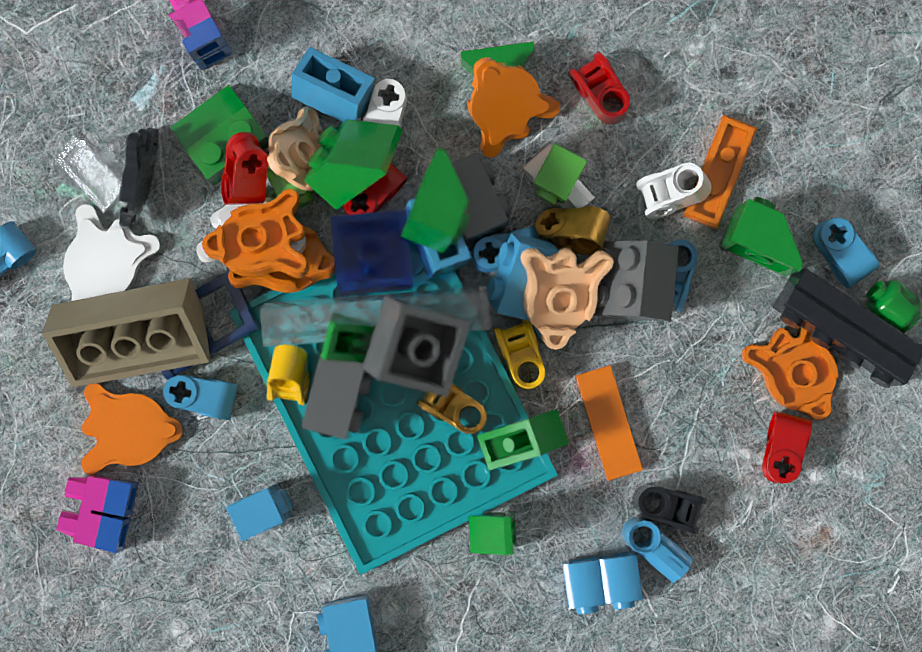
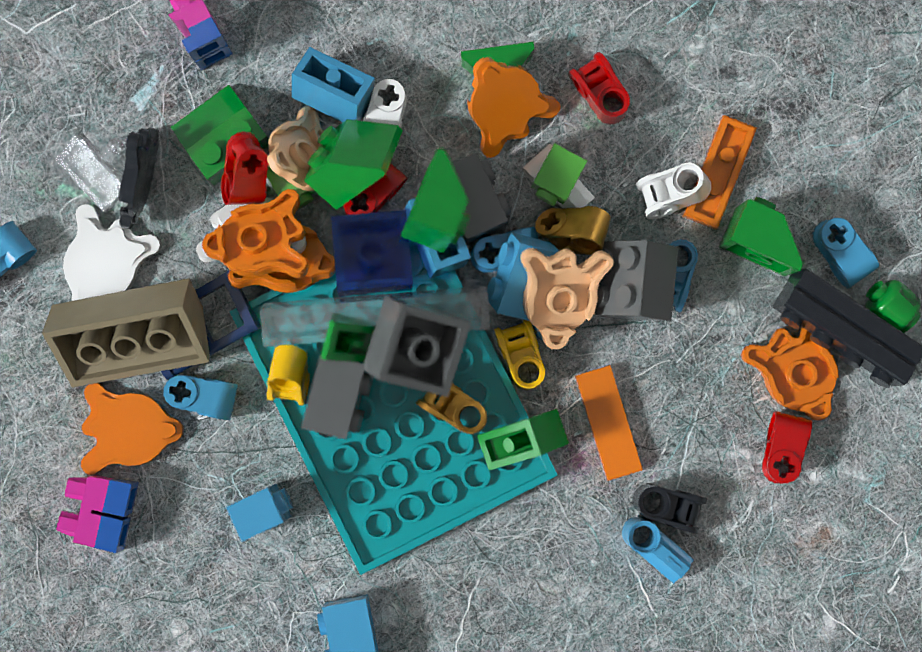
slope [468,511,517,555] -> none
dark azure brick [562,552,643,614] -> none

